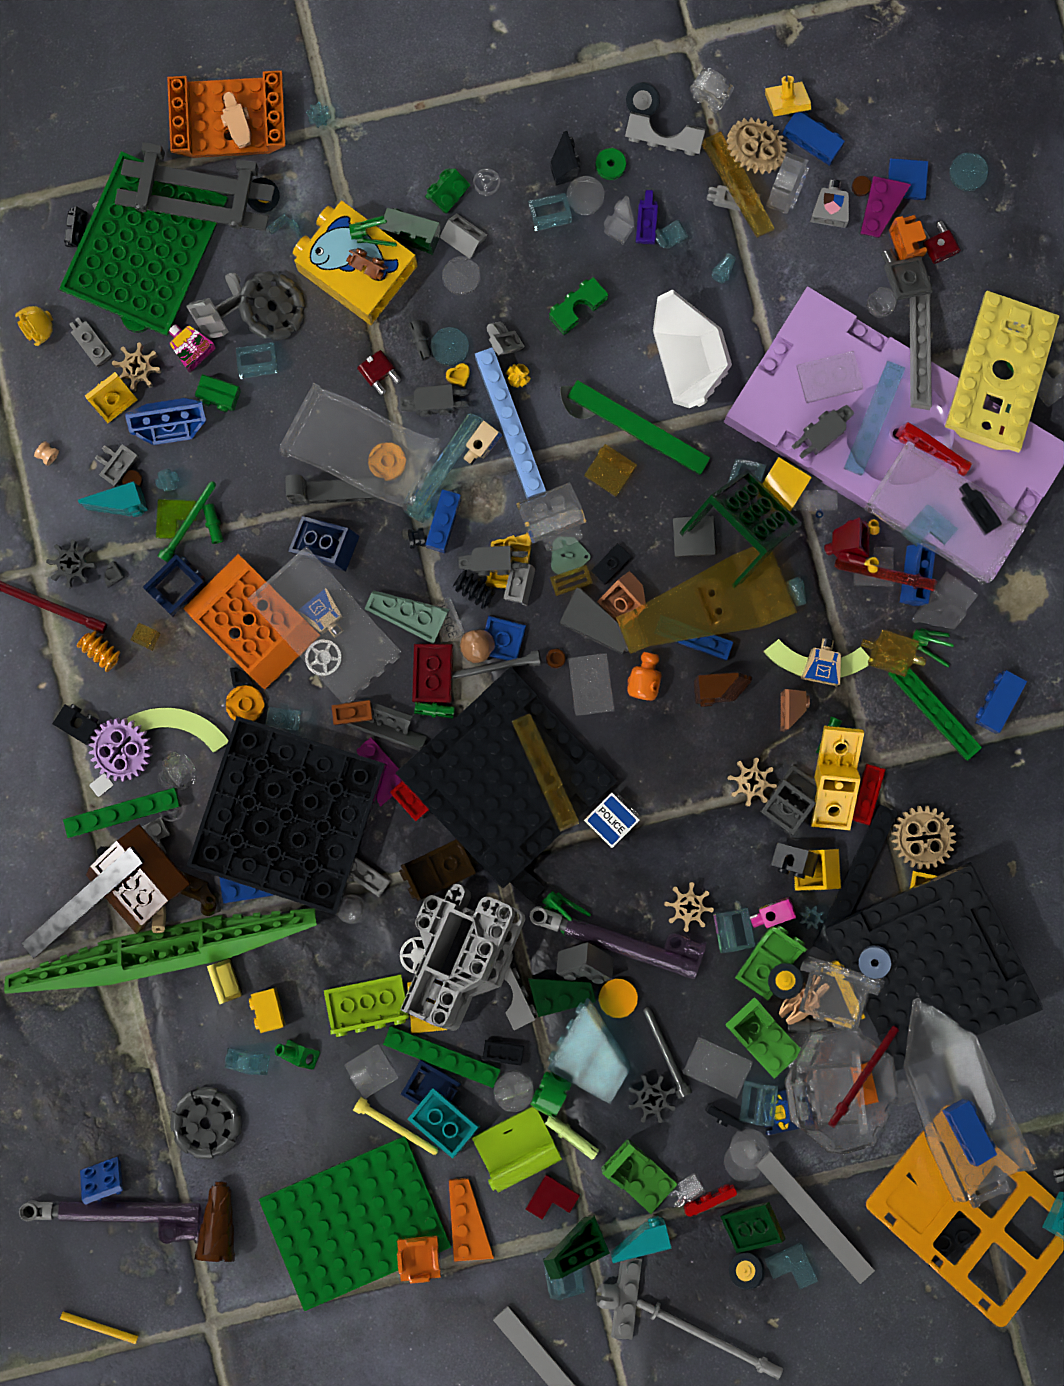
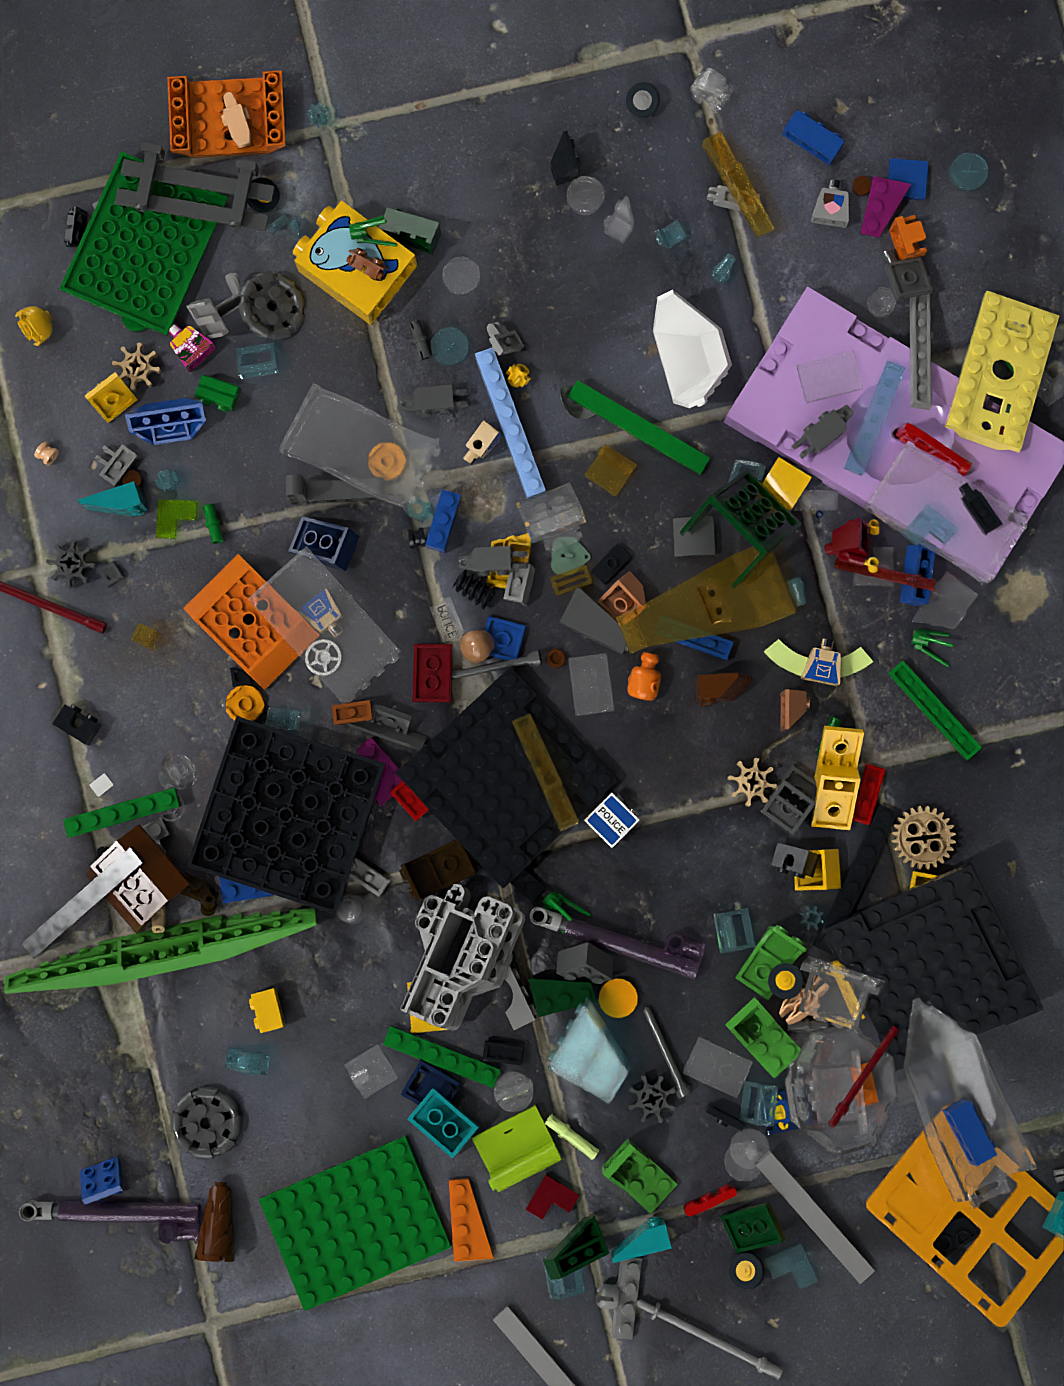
yellow bar [60,1311,139,1344] -> none
light grey hinge [69,318,112,368] -> none
light orange piece [77,631,120,672] -> none
lavender gear [89,718,152,782] -> none
yellowish green tile [127,708,228,753] -> none
dark blue window [143,555,206,617] -> none
green piece [157,481,216,563] -> none
light yellow tile [207,959,242,1004] -> none
green bracket [275,1040,320,1070] -> none
lime bracket [324,974,410,1037] -> none
light yellow piece [353,1097,438,1155] -> none
dark red piece [357,350,401,395] -> none
sand green wing [365,591,450,644] -> none
orange panel [397,1235,441,1284] -> none
white wheel [400,937,425,974] -> none
clear light blue tile [405,413,483,515] -> none
green pin [414,702,454,719] -> none
green bracket [425,168,470,214] -> none
light grey panel [440,213,487,258] -> none
yellow tile [446,363,470,388] -> none
clear piece [473,168,500,196] -> none
clear light blue tile [528,193,572,231] -> none
green brick [530,1071,572,1118] -> none
green arch [549,277,608,335] -> none
green piece [595,148,626,180] -> none
light grey arch [625,111,705,156] -> none
dark purple hinge [636,190,658,245] -> none
tan gear [664,882,714,932] -> none
clear plate [668,1173,706,1207] -> none
tan gear [726,117,787,174] -> none
dark pink torso [750,896,796,928] -> none
yellow tile [765,76,811,116] -> none
clear brick [766,152,809,214] -> none
sand blue piece [859,946,892,979] -> none
clear yellow plate [861,630,927,677] -> none
dark red piece [923,221,961,264] -> none
blue brick [975,670,1027,734] -> none

